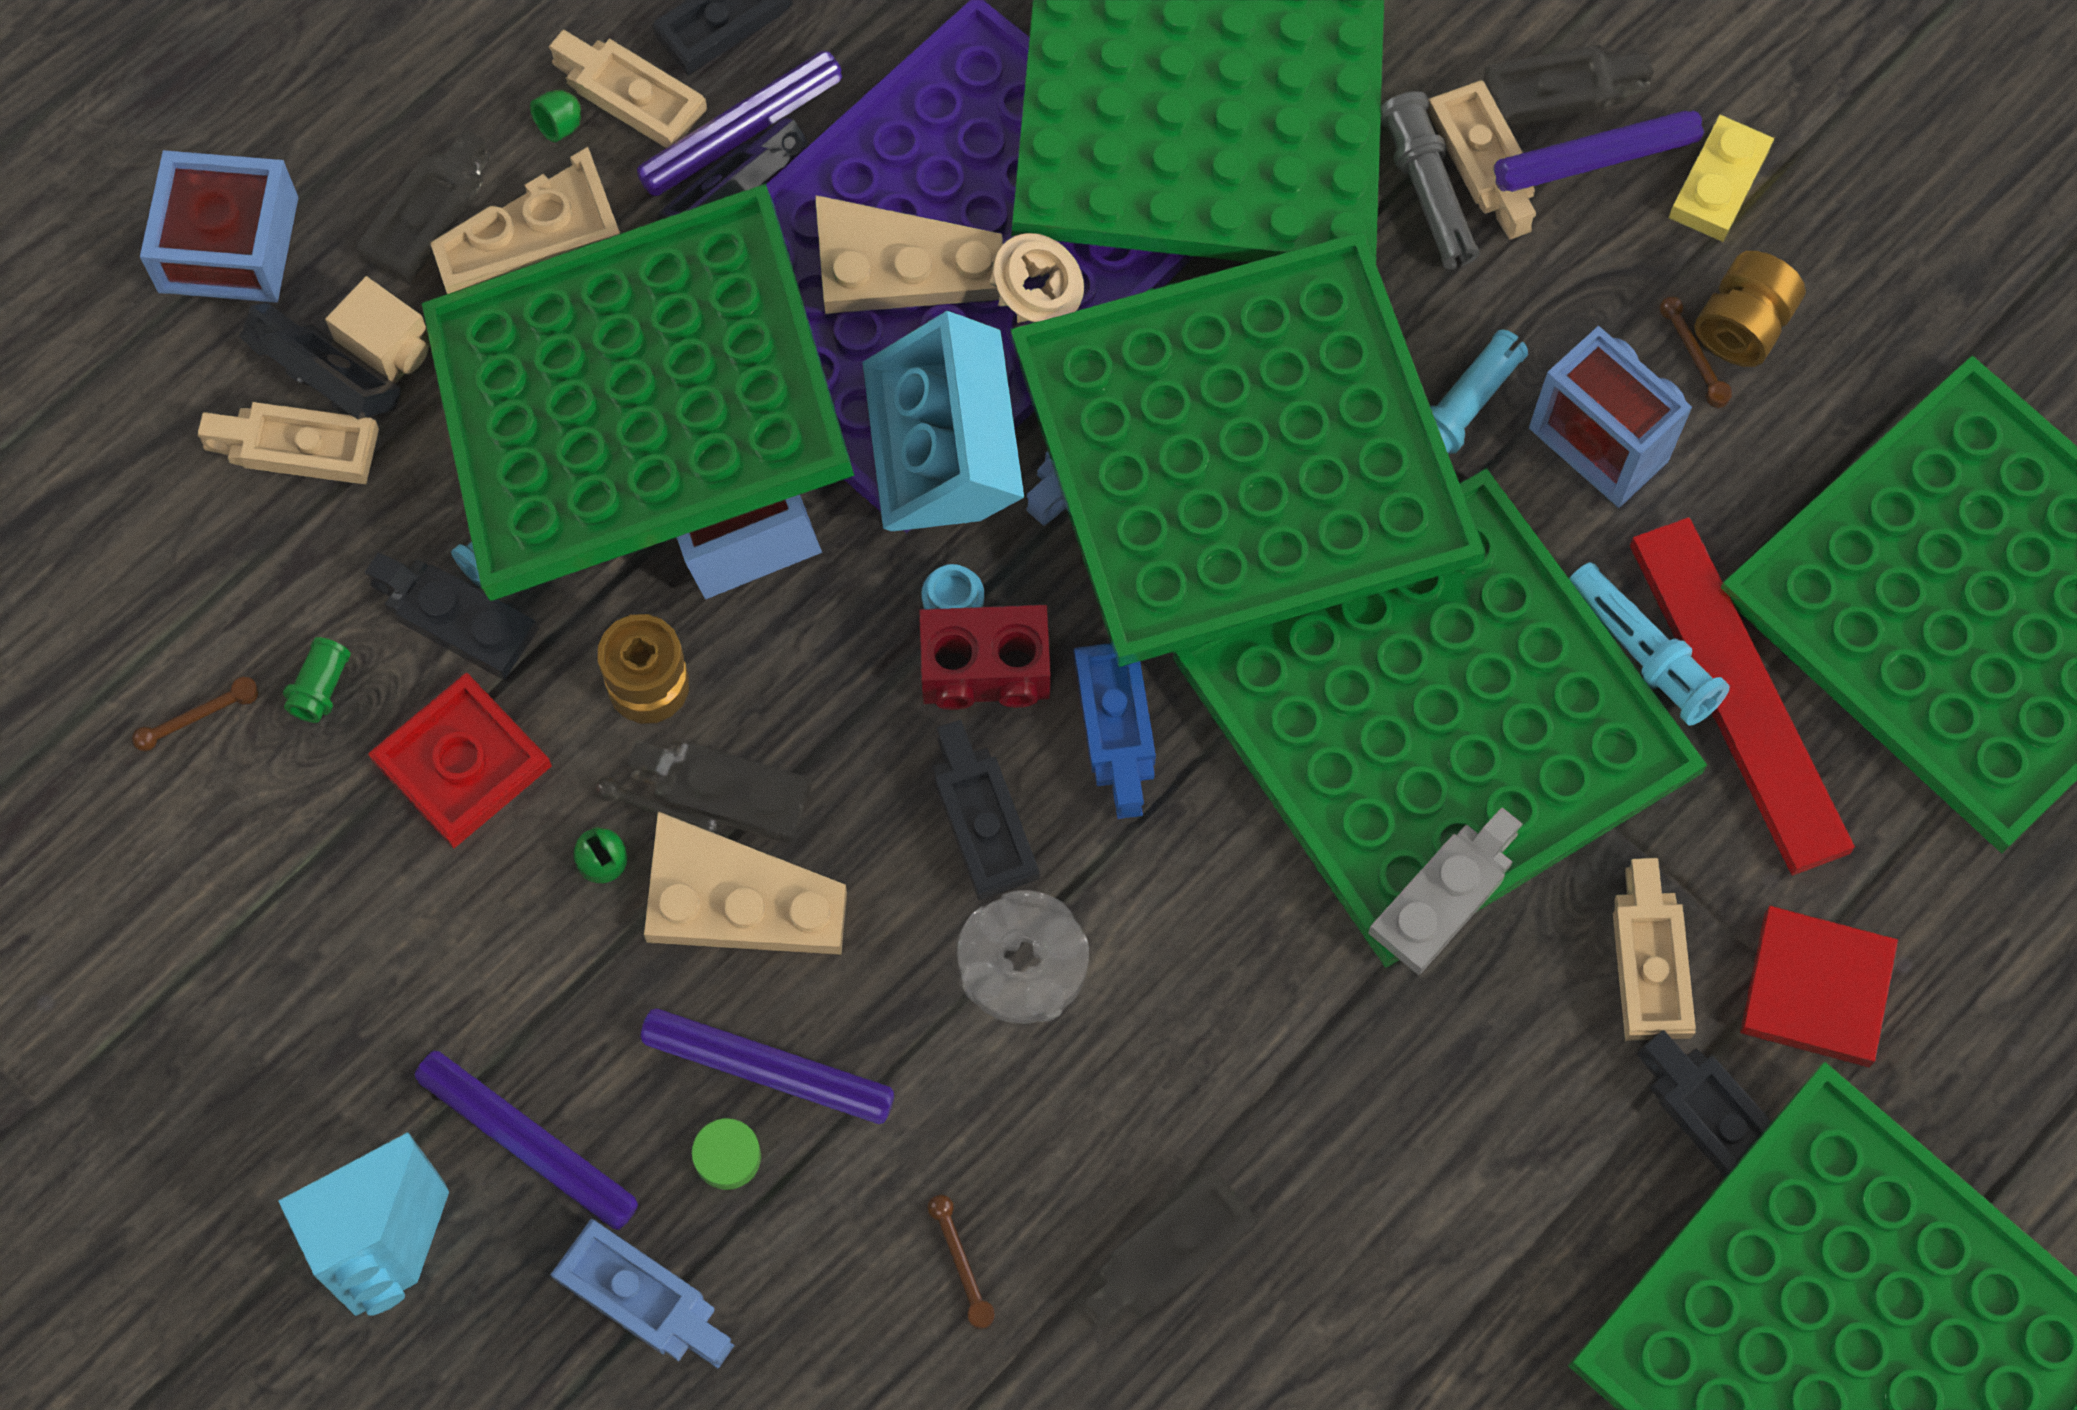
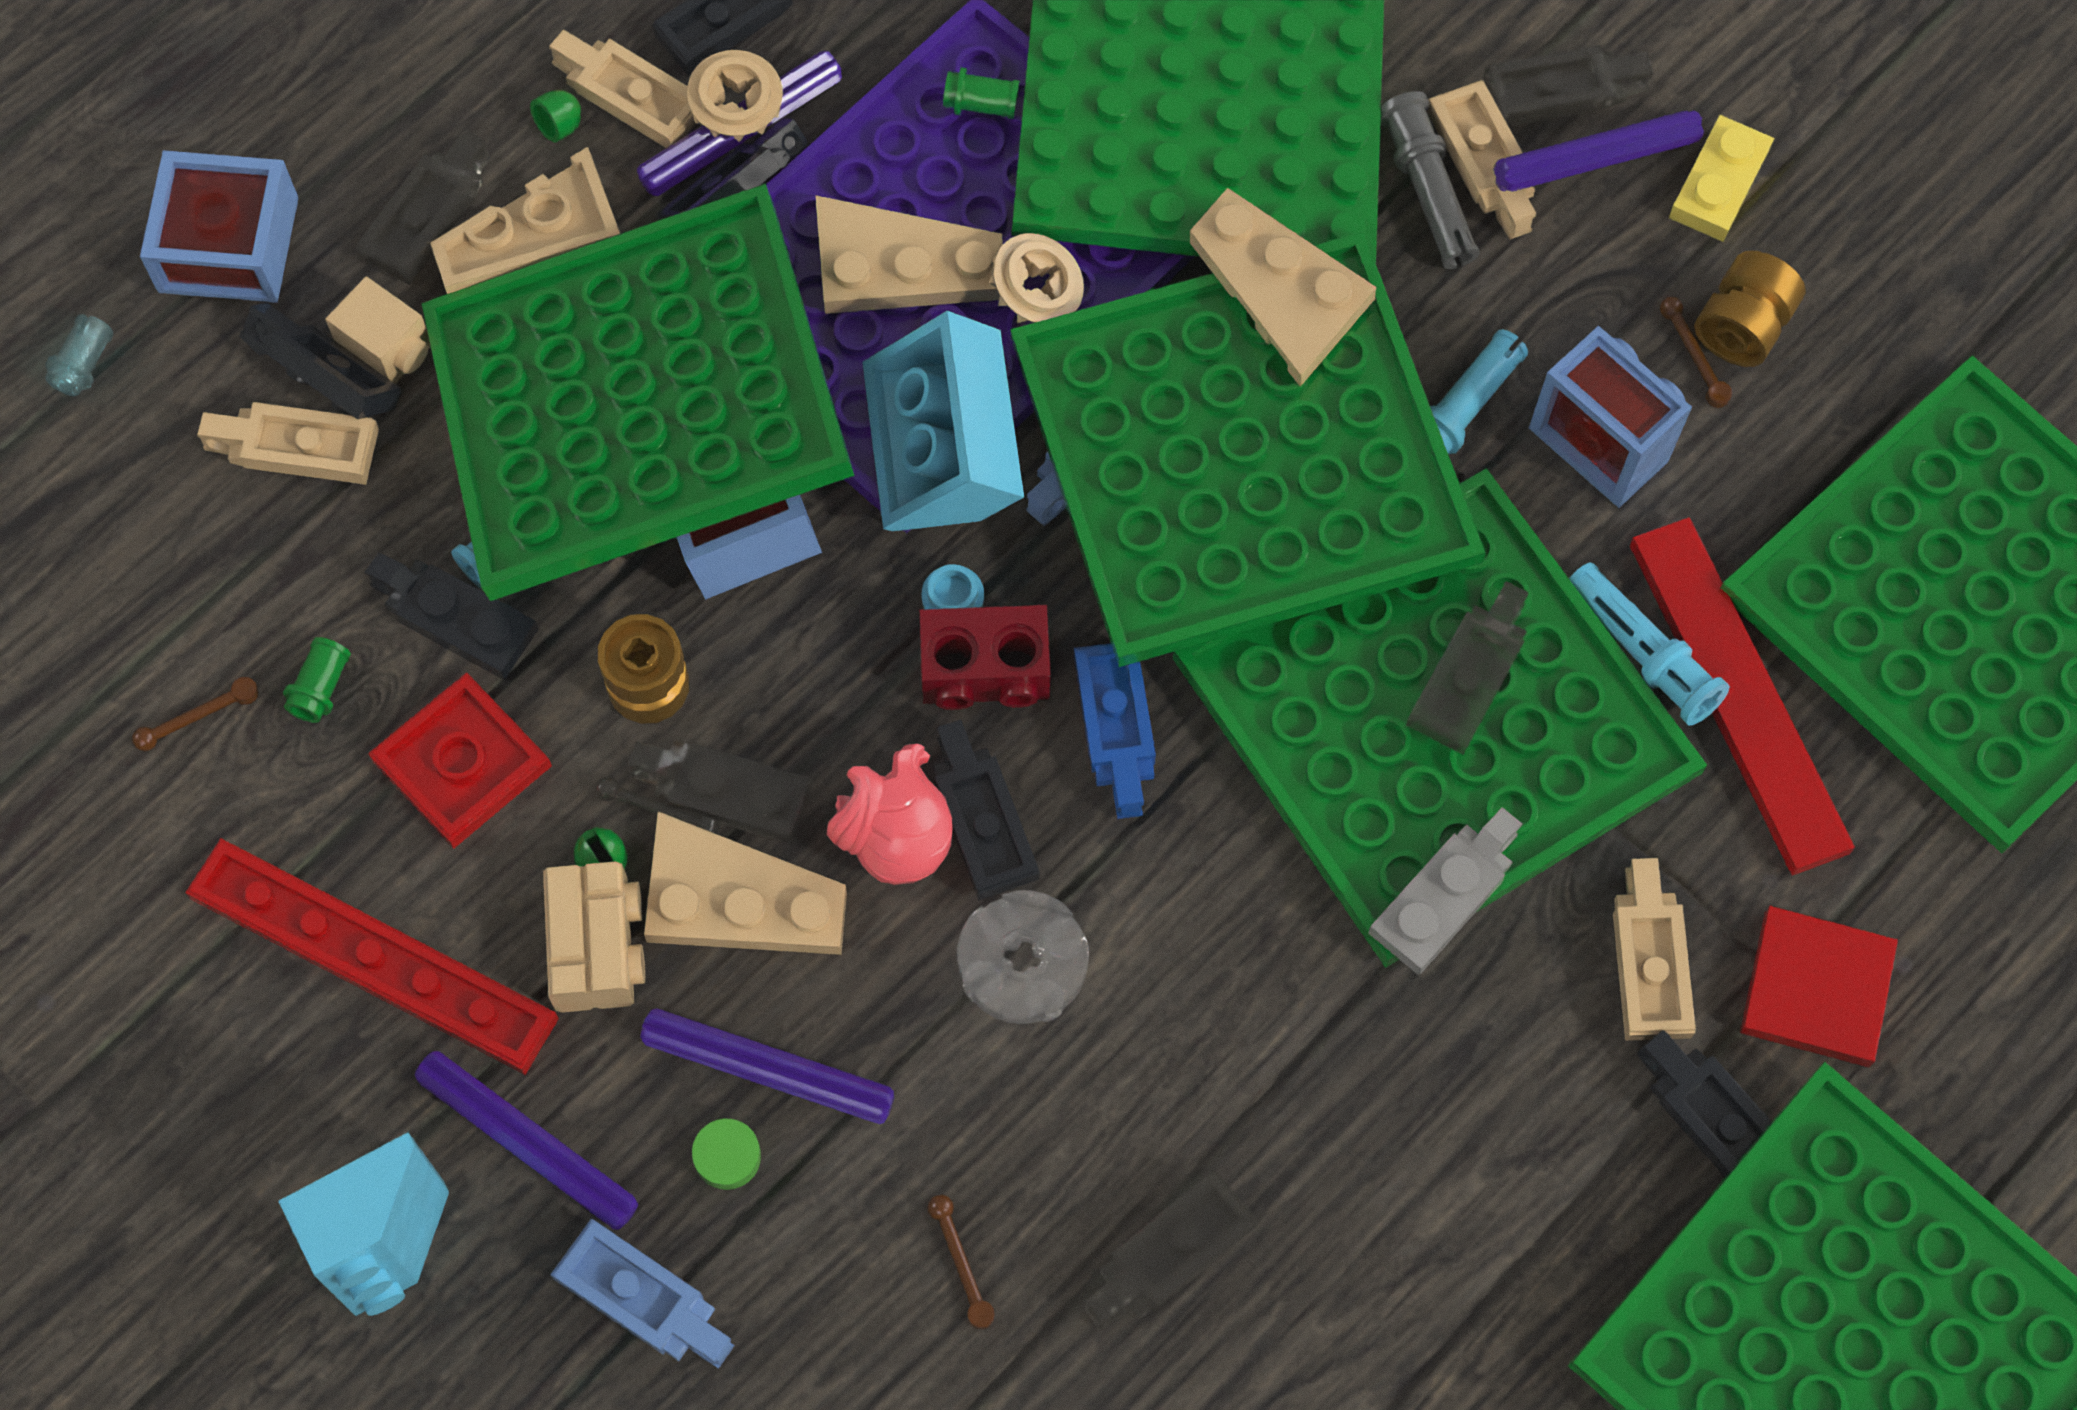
none -> clear light blue pin [45,314,114,396]
none -> red tile [185,838,559,1075]
none -> tan brick [543,862,645,1013]
none -> tan gear [687,50,783,142]
none -> coral hair [826,744,953,885]
none -> green pin [943,67,1019,119]
none -> tan wing [1190,188,1376,387]
none -> clear smoke hinge [1406,581,1529,755]

